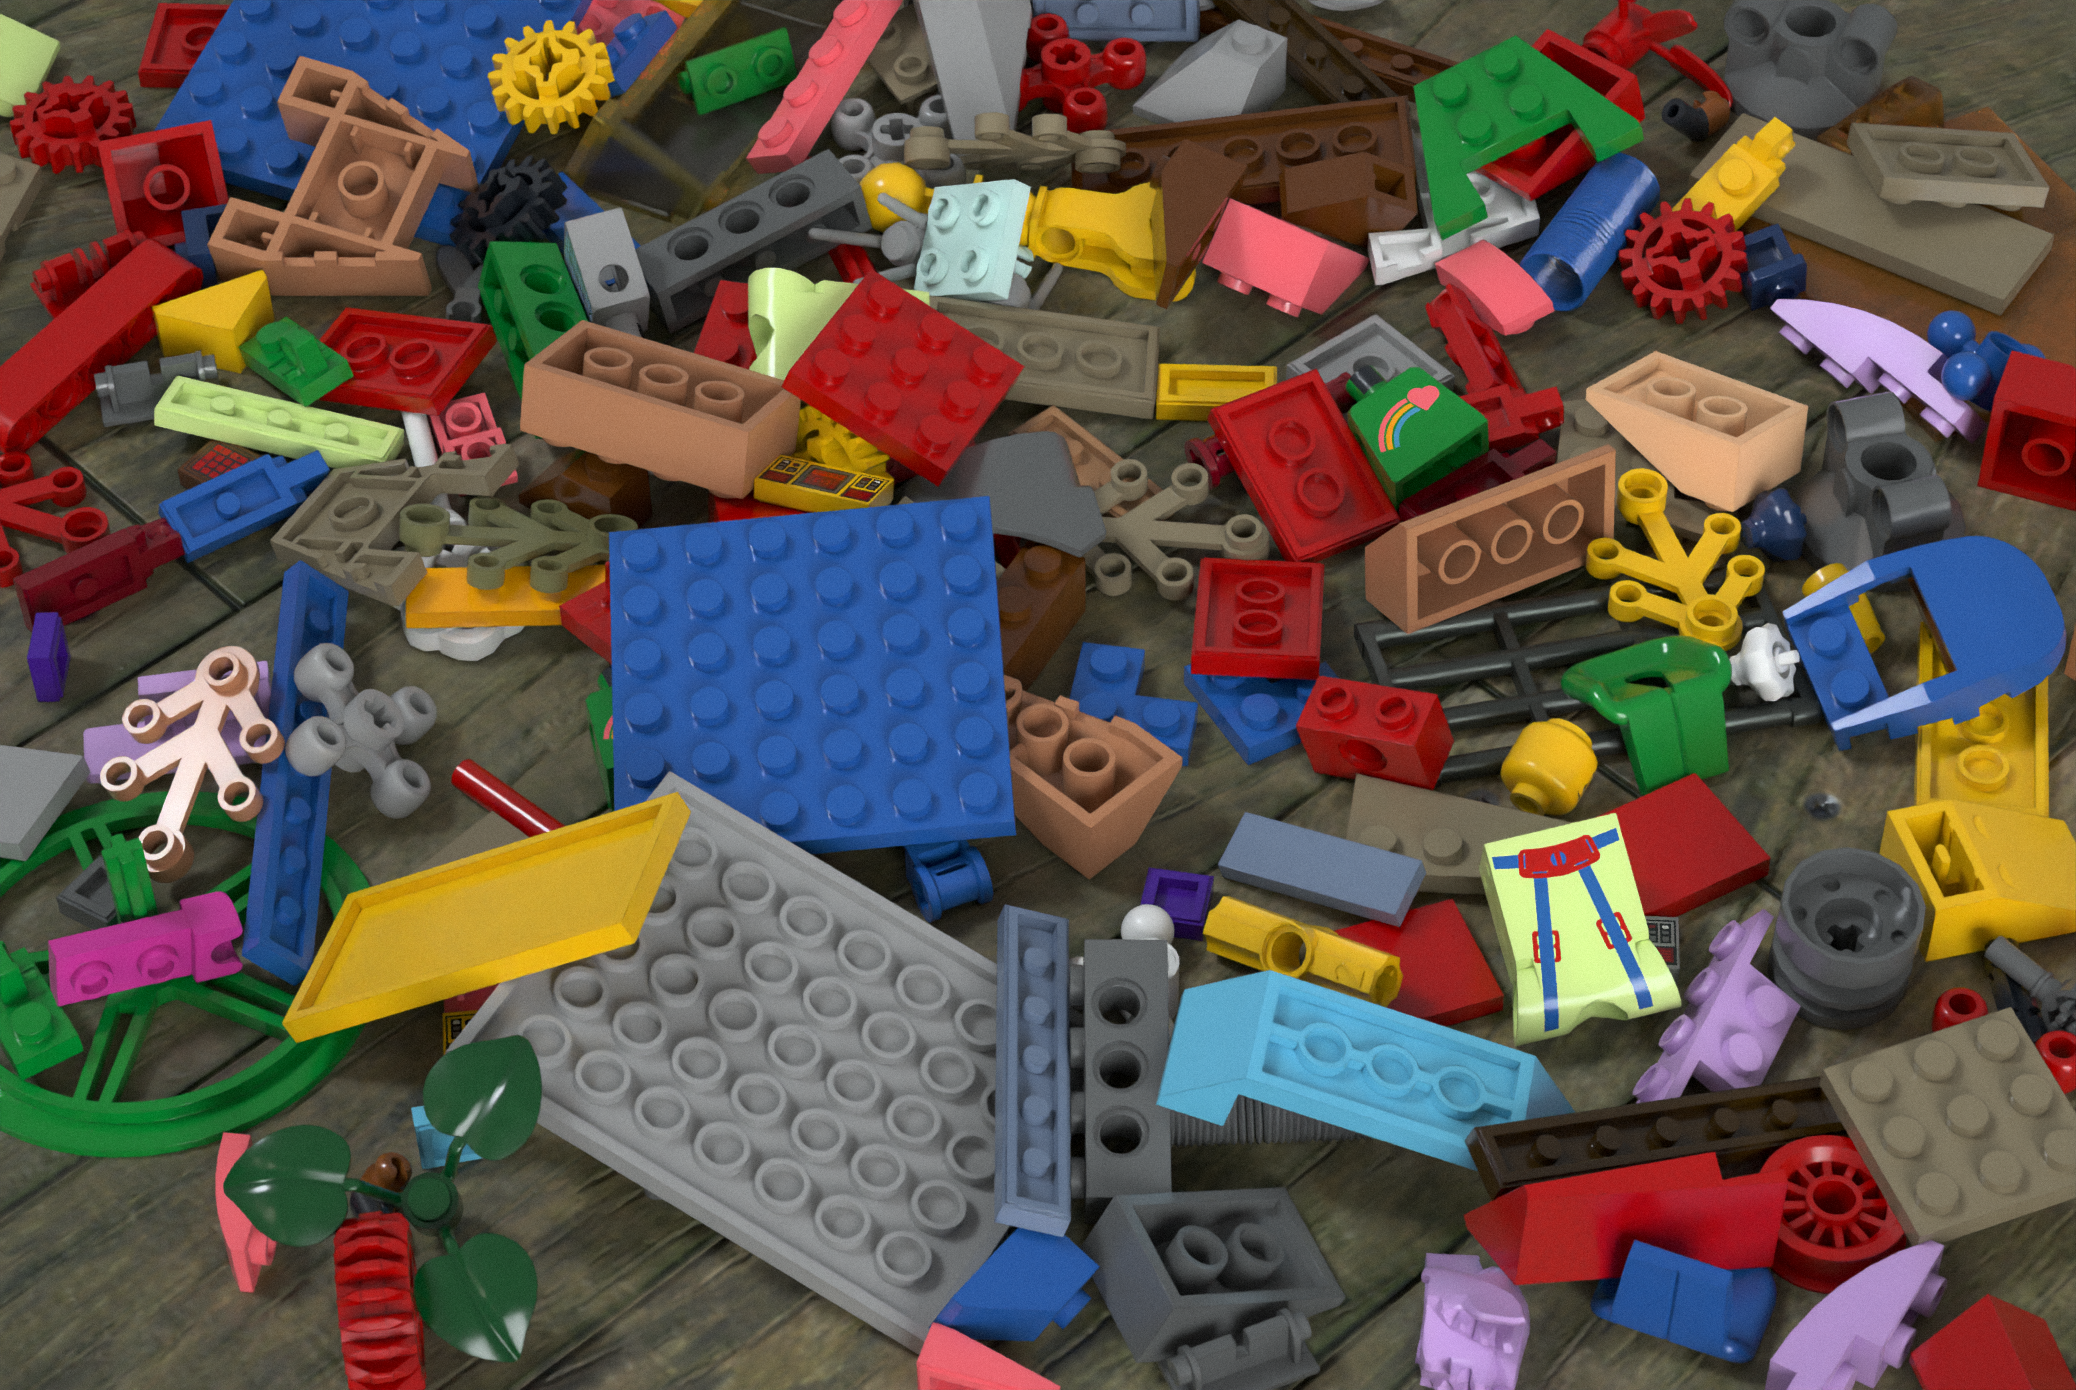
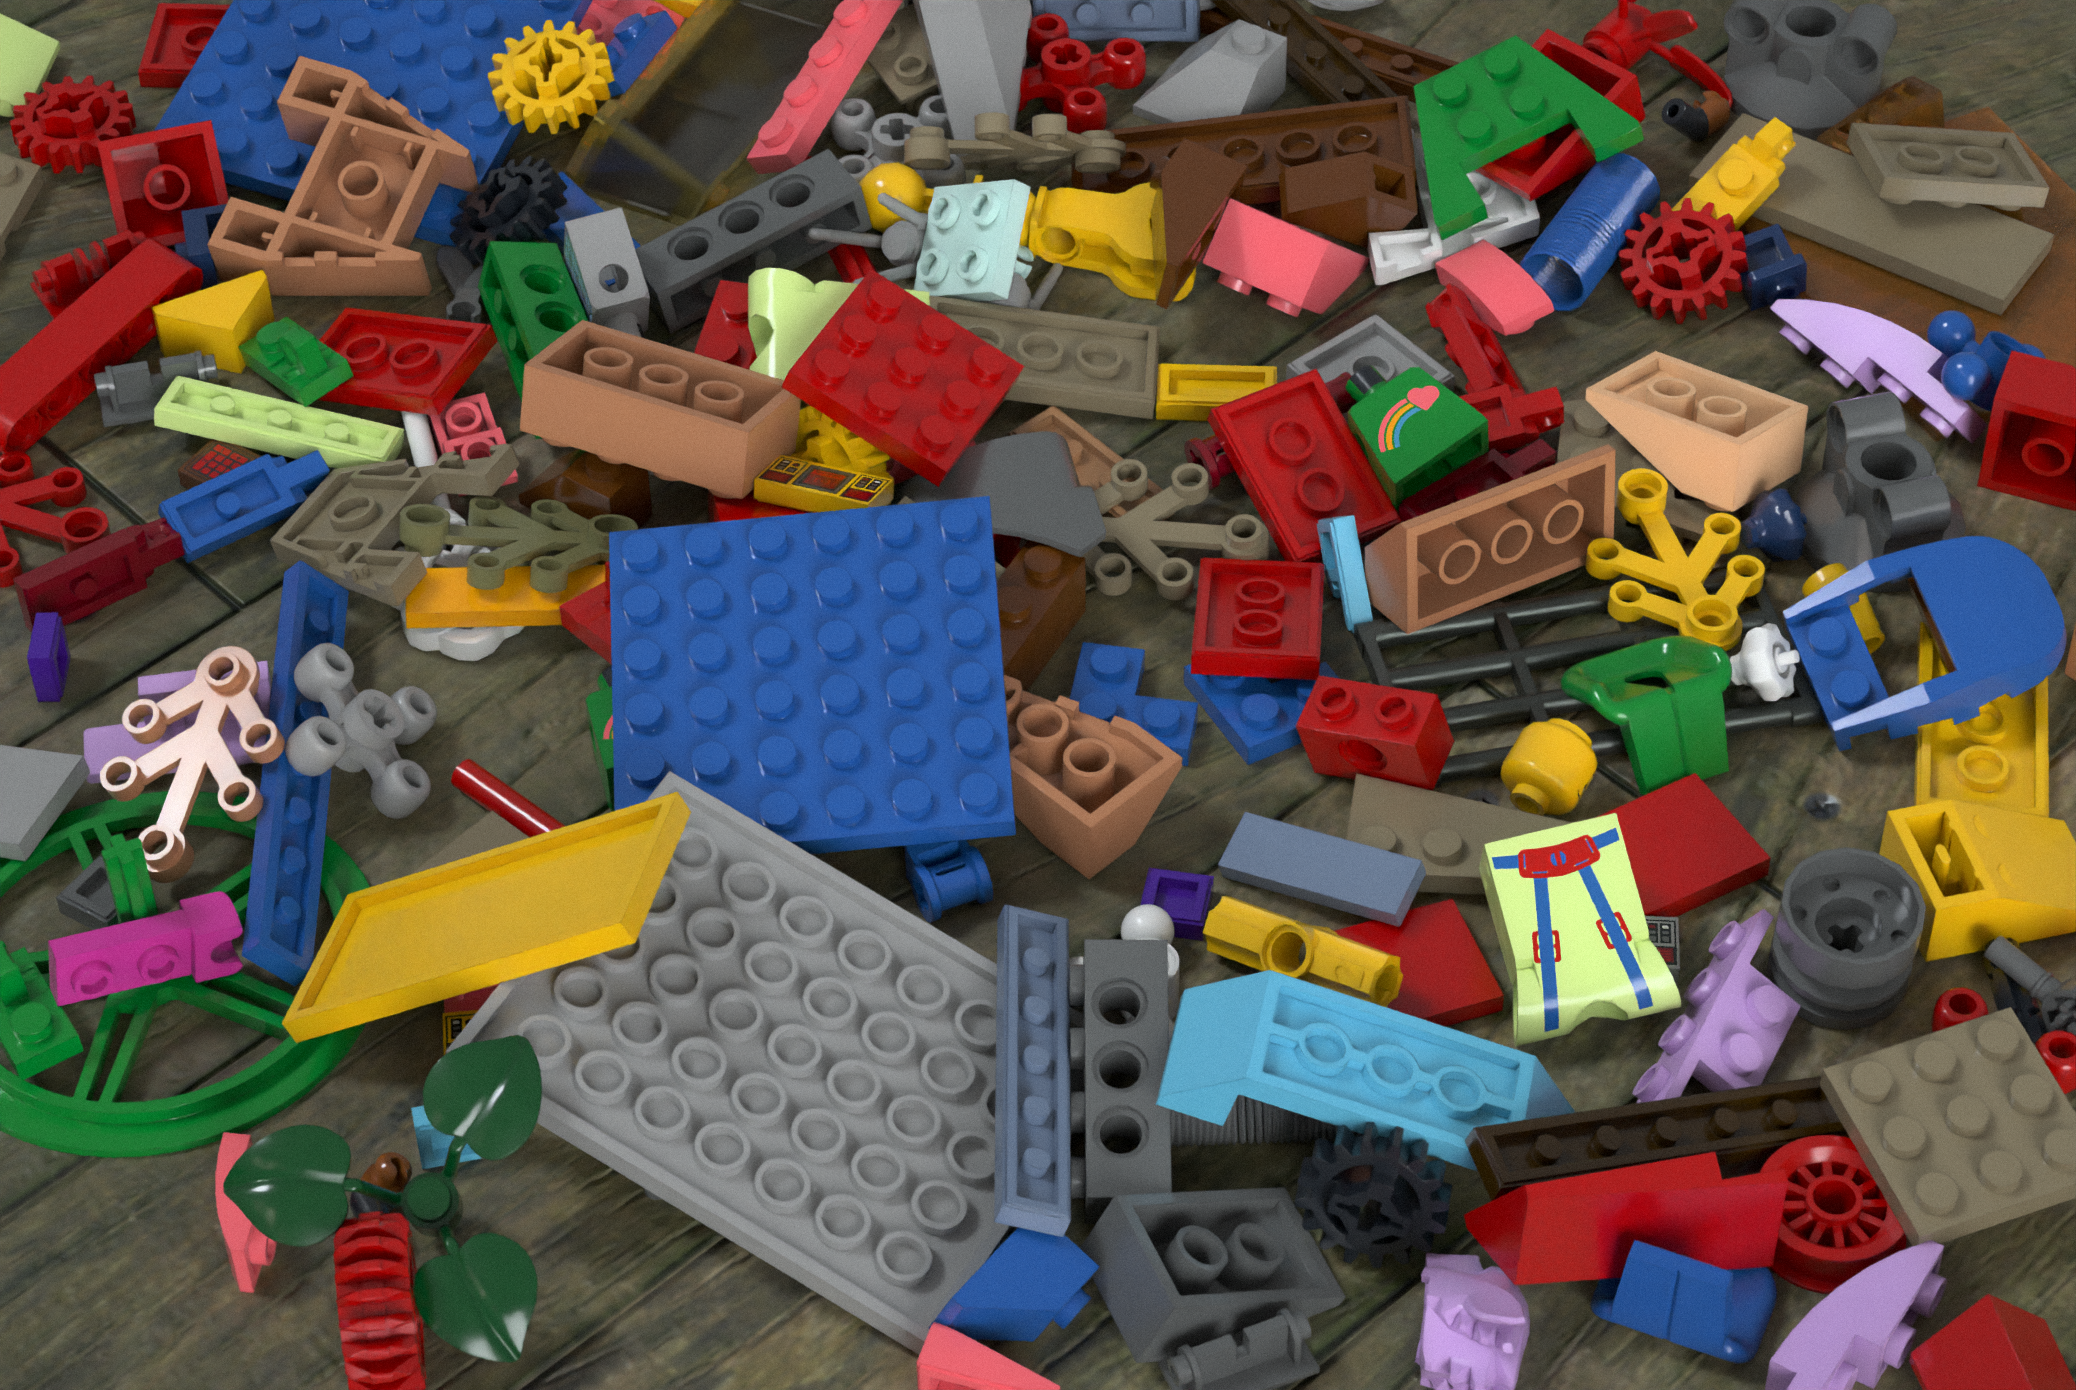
green hinge [677,27,798,116] -> none
none -> black gear [1295,1122,1452,1268]
none -> medium azure tile [1316,515,1373,633]

